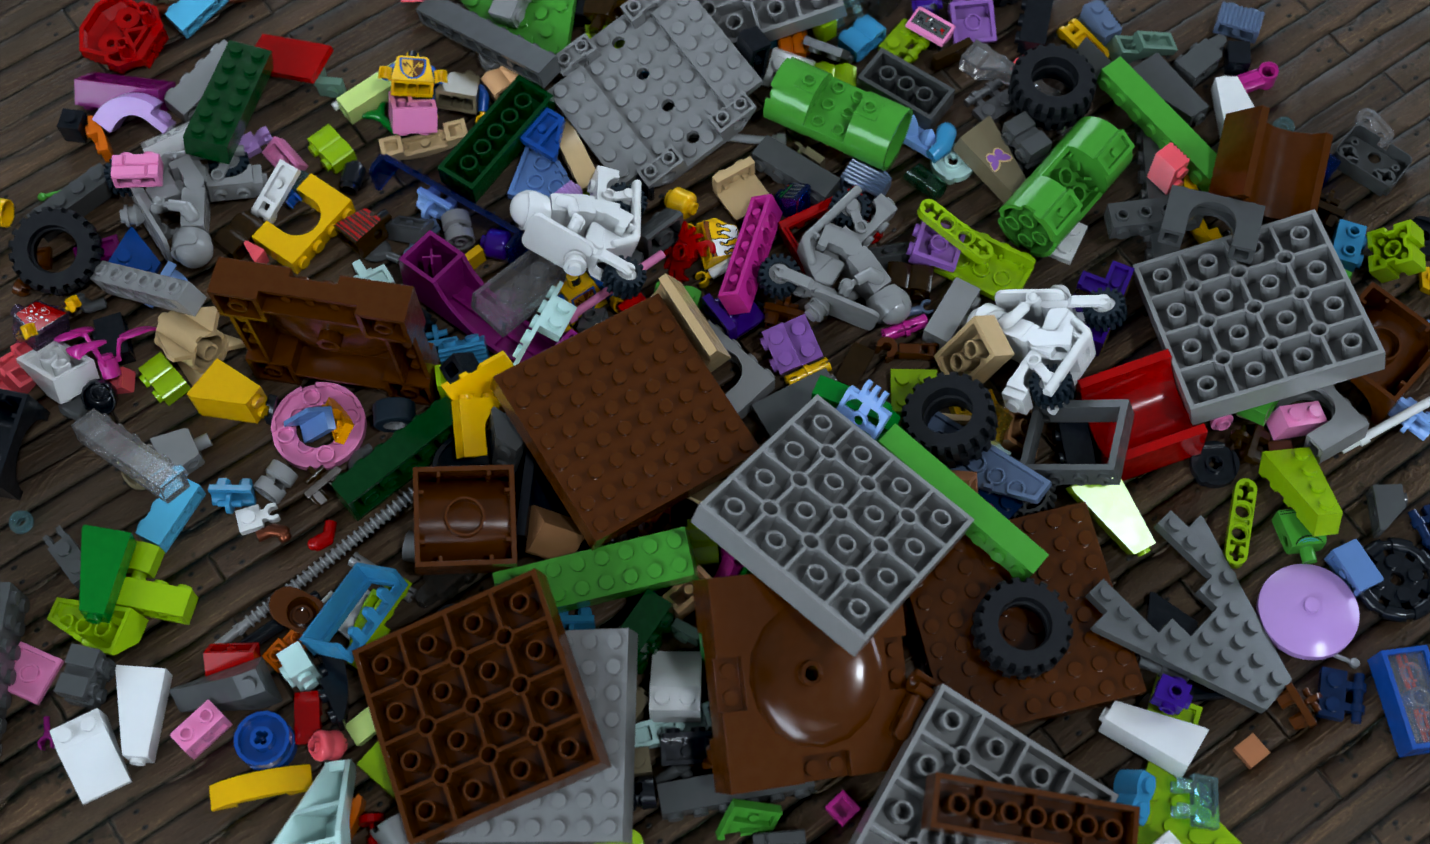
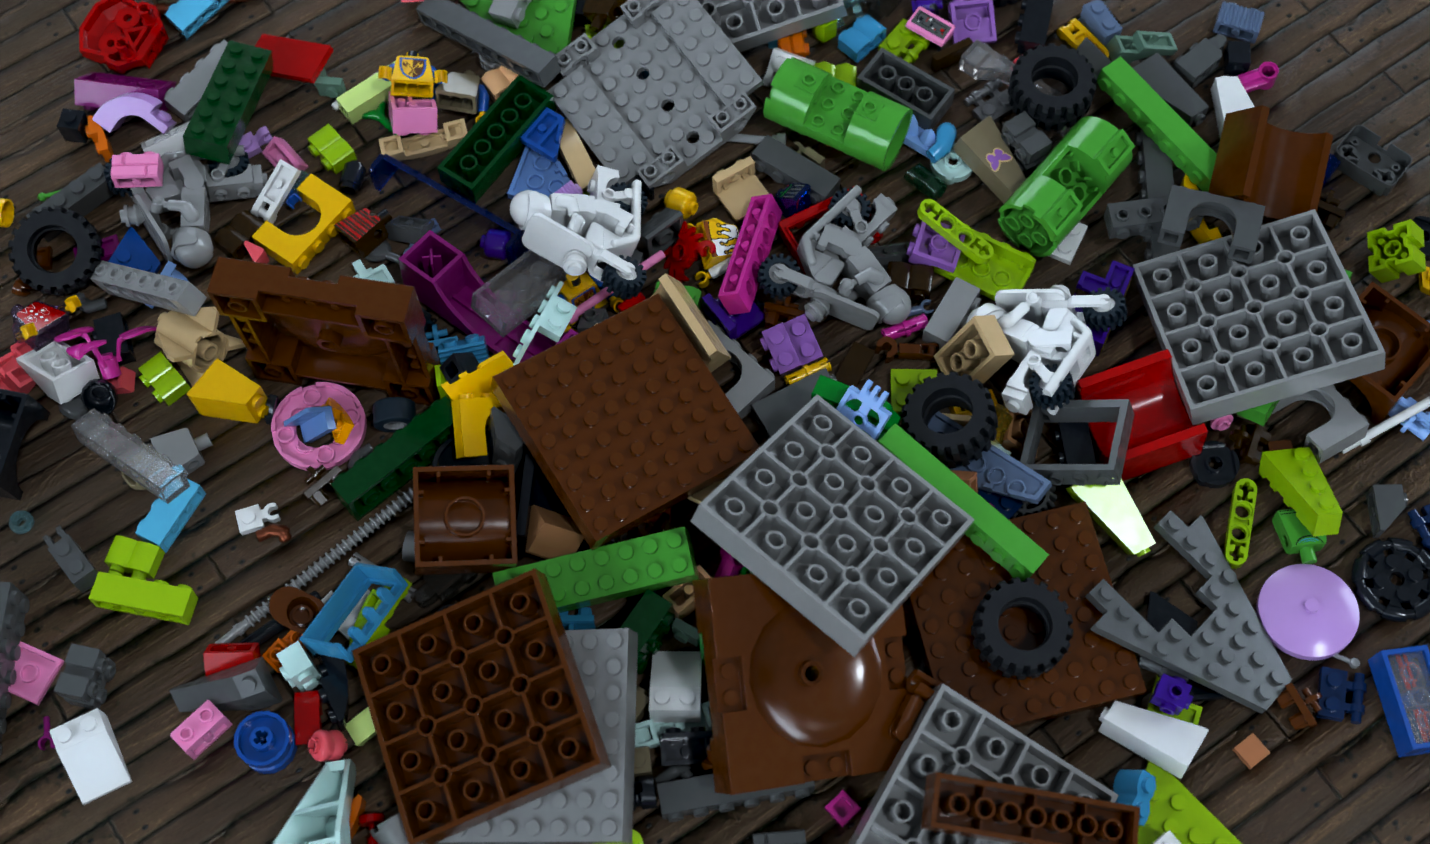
lime wedge [47,597,149,656] -> none
green slope [79,524,137,624] -> none
white slope [115,665,173,766] -> none
dark azure hips [208,478,257,514] -> none
yellow slope [209,764,313,812] -> none
light grey wheel [253,459,299,504] -> none
red arm [307,520,337,551] -> none
lime slope [357,741,396,800] -> none
light blue hips [416,186,457,220] -> none
light grey wheel [441,208,475,251] -> none
yellow tile [465,245,486,270] -> none
lime brick [686,519,720,570] -> none
bright green wing [715,799,782,840] -> none
black brick [736,26,771,88] -> none
flat silver plate [802,35,854,64] -> none
sand blue brick [840,158,892,204] -> none
coral brick [1147,142,1190,195] -> none
clear light blue plate [1170,773,1220,831] -> none
bright pink brick [1266,401,1328,440] -> none
clear light blue plate [1273,117,1295,131] -> none
medium blue panel [1324,539,1384,598] -> none
dark azure brick [1331,219,1367,272] -> none
clear plate [1355,108,1394,148] -> none

